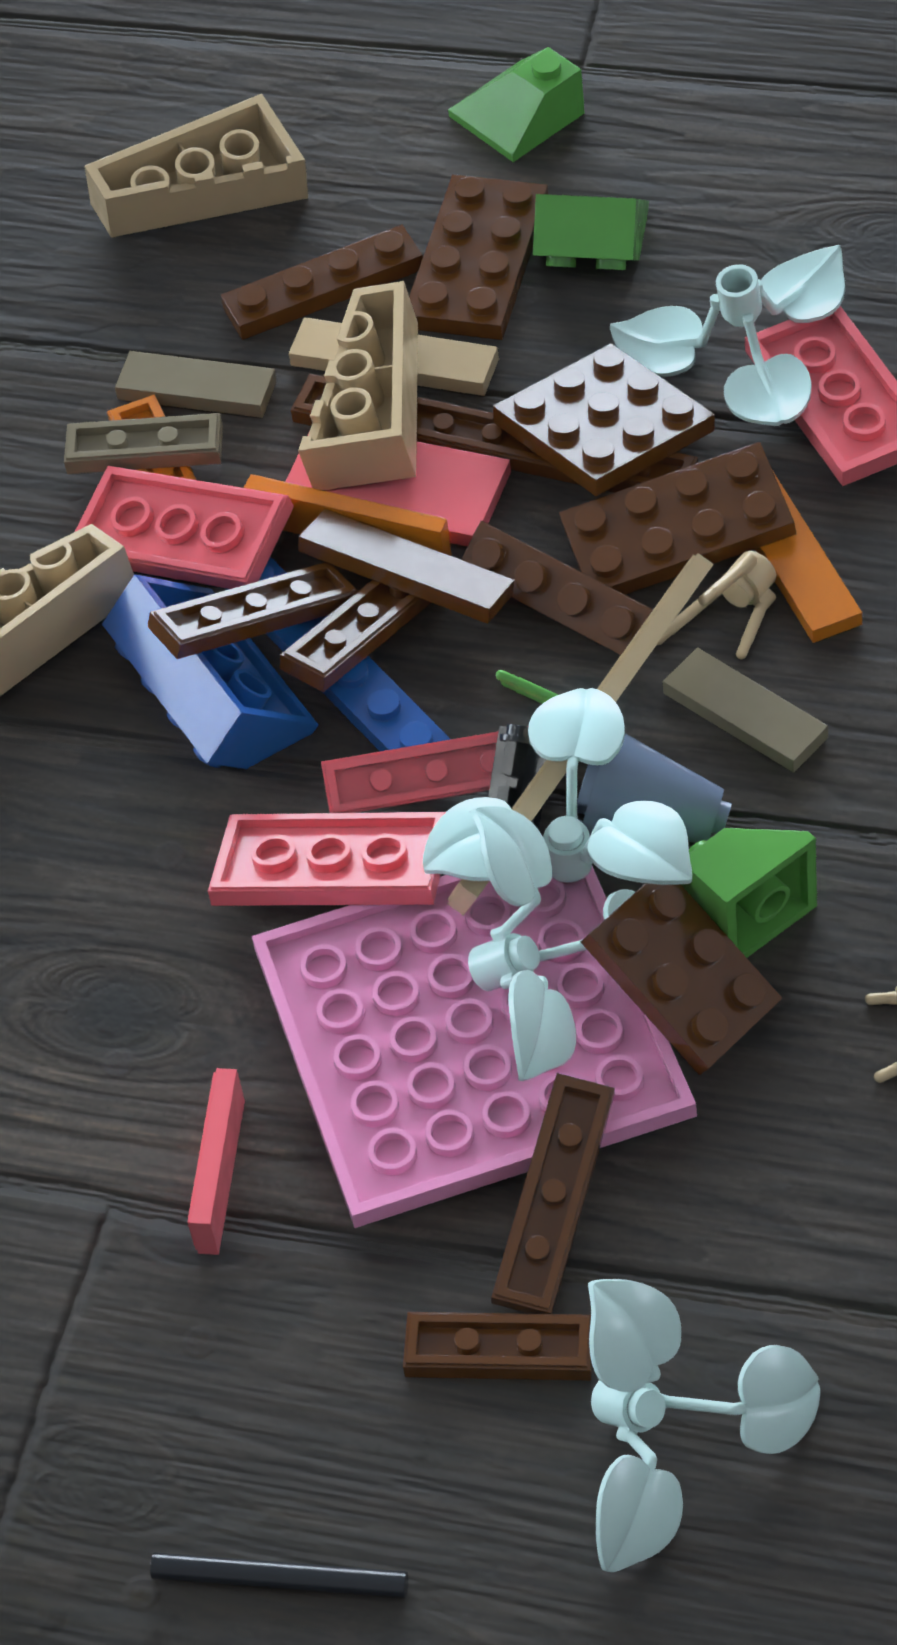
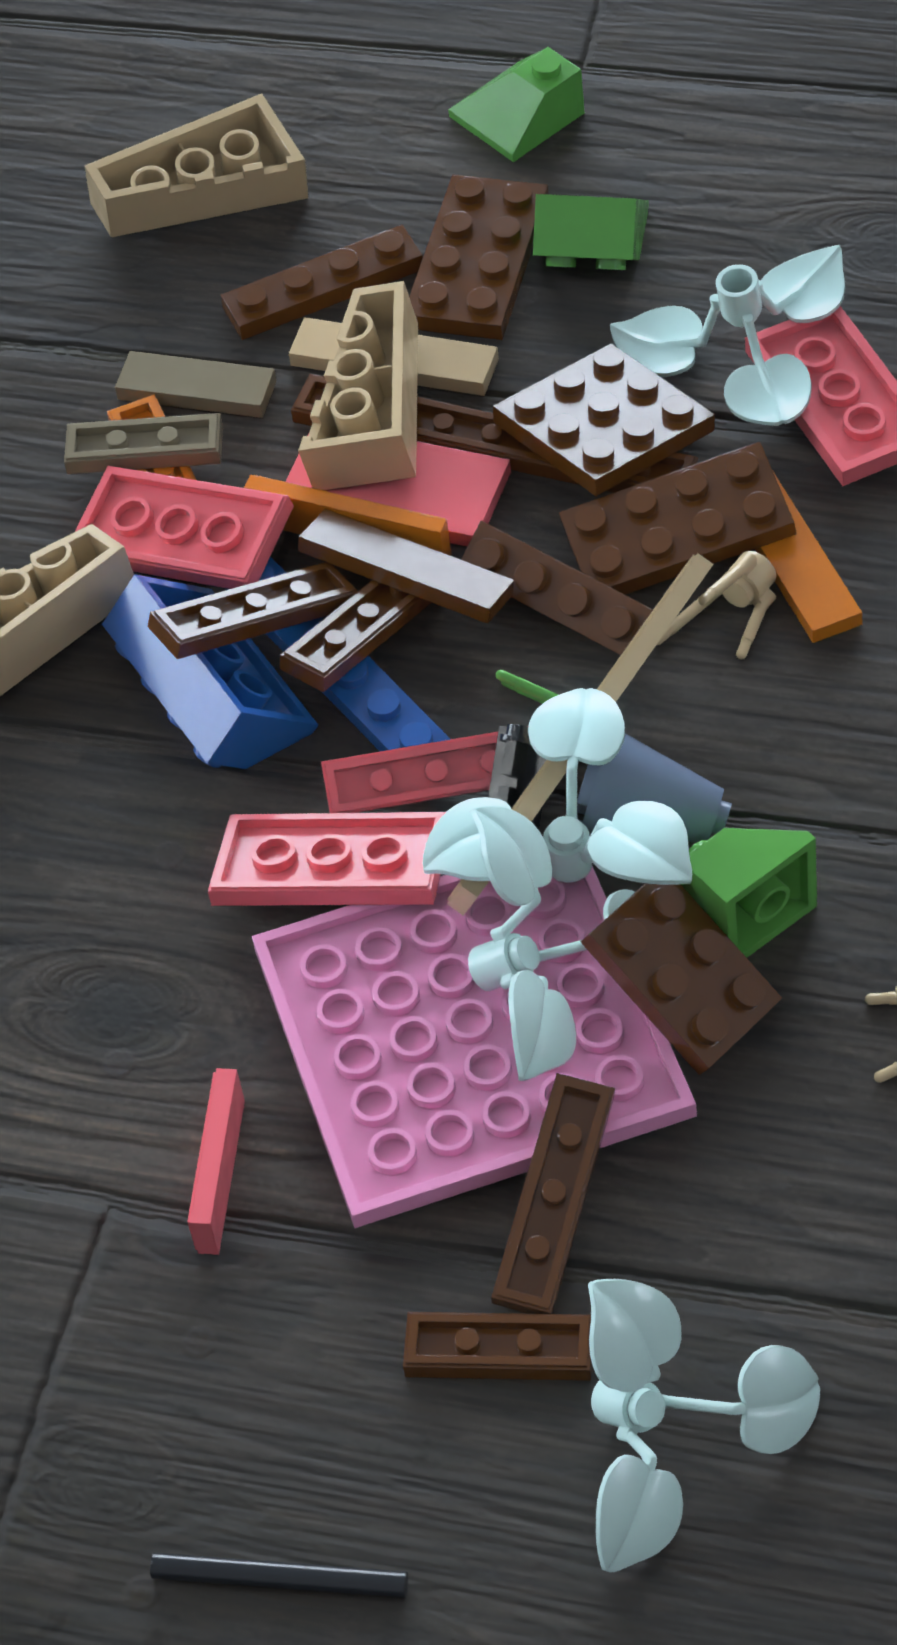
dark tan tile [663,647,828,773] -> none

